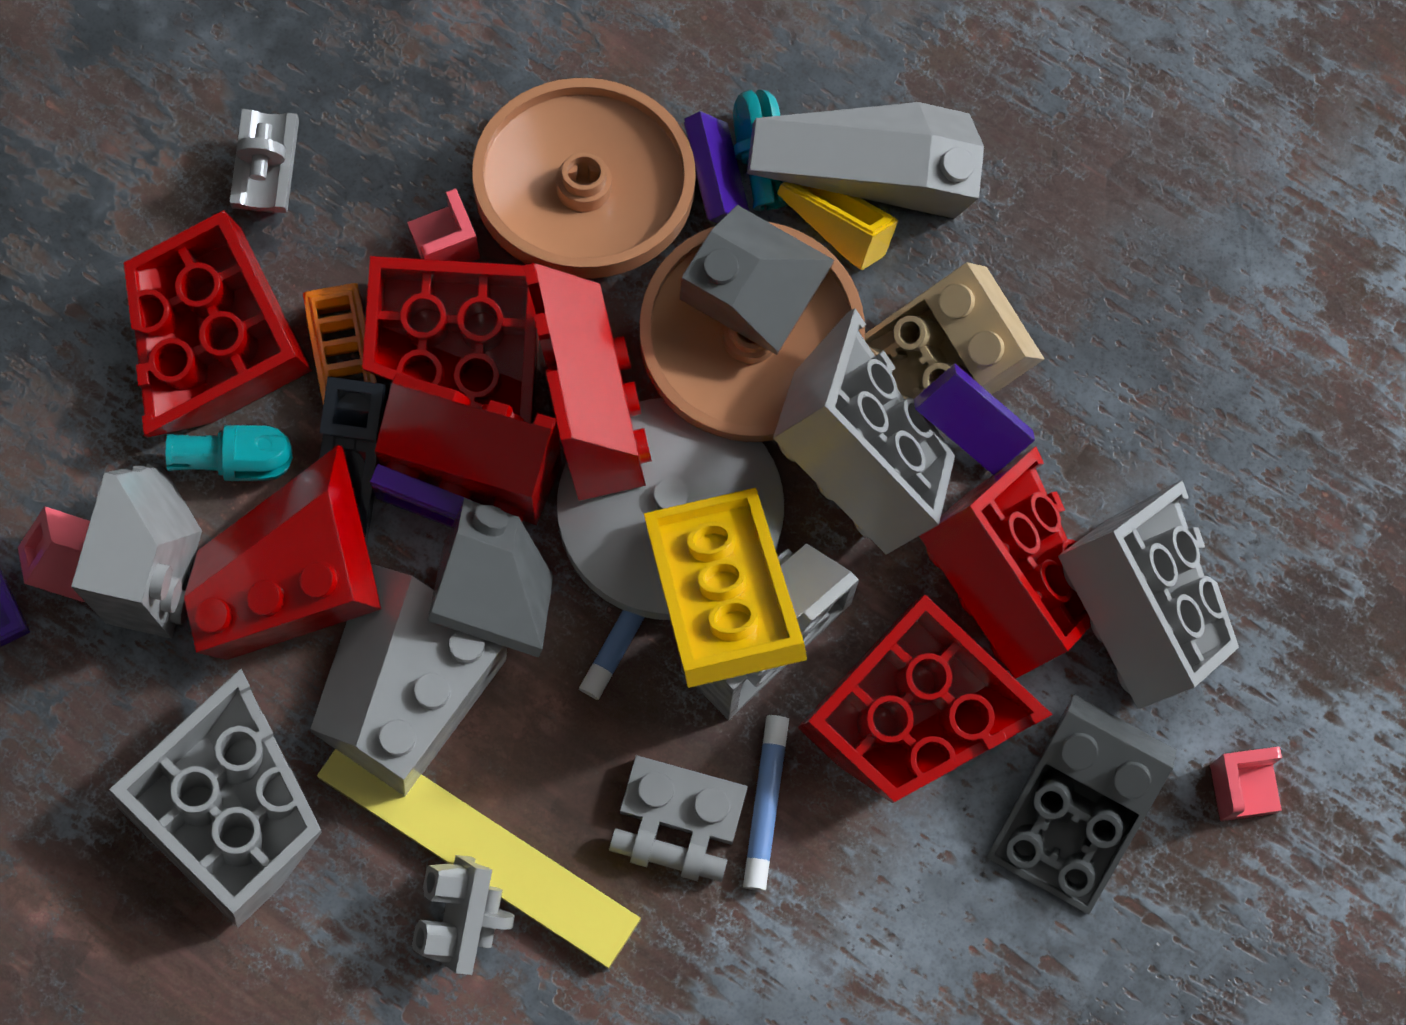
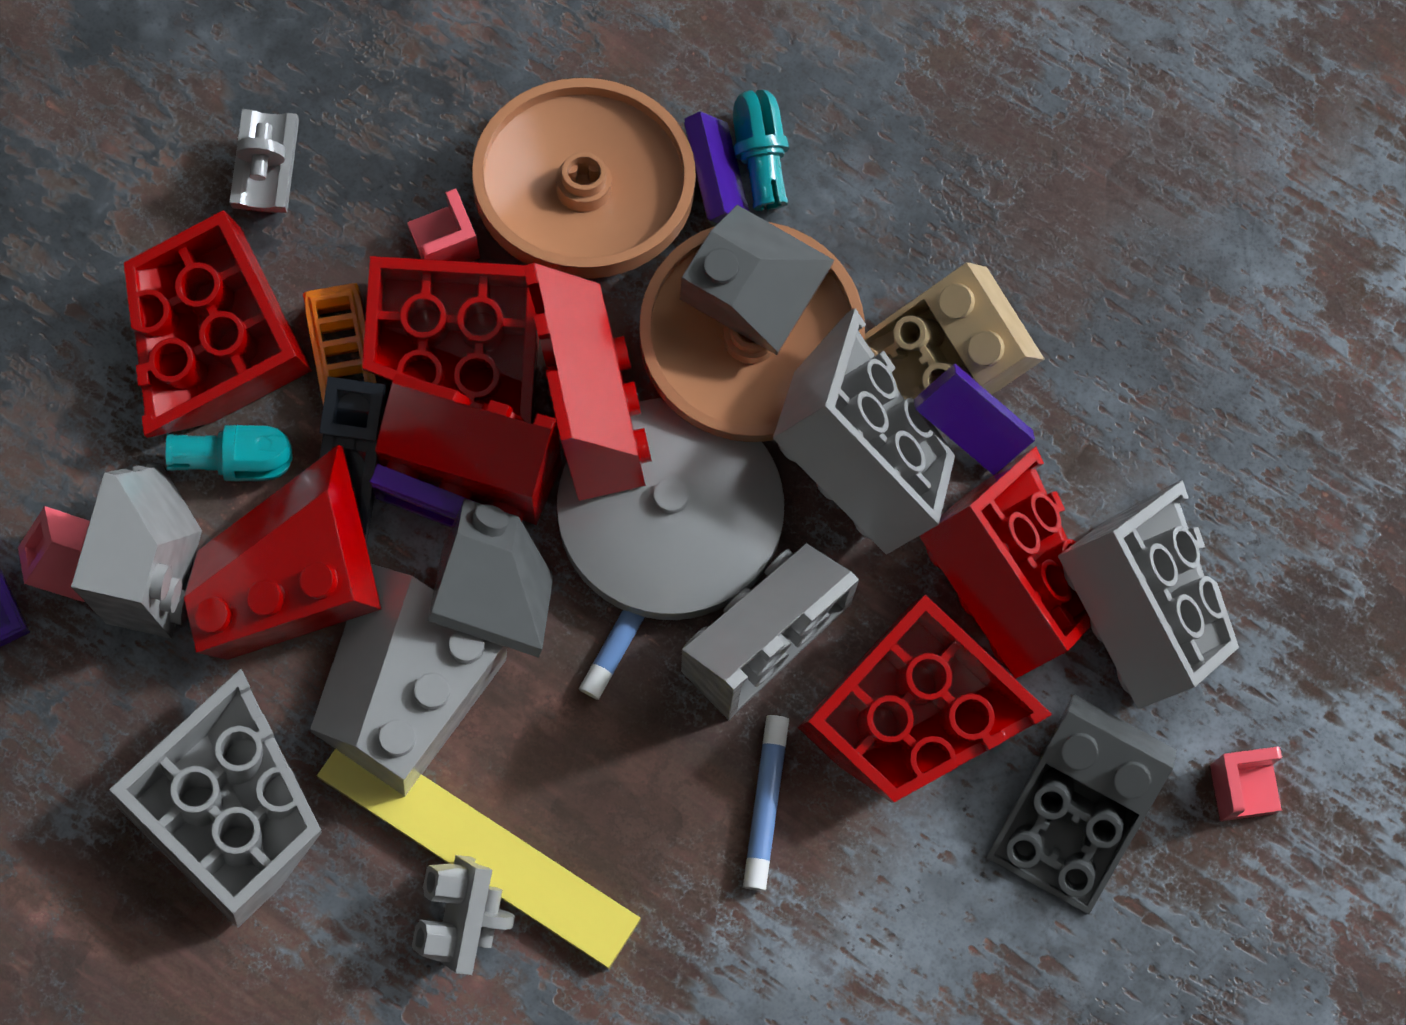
light grey plate [609,755,748,882] -> none
yellow plate [644,487,807,688] -> none
light grey wedge [747,102,984,219] -> none
yellow slope [777,182,898,270] -> none

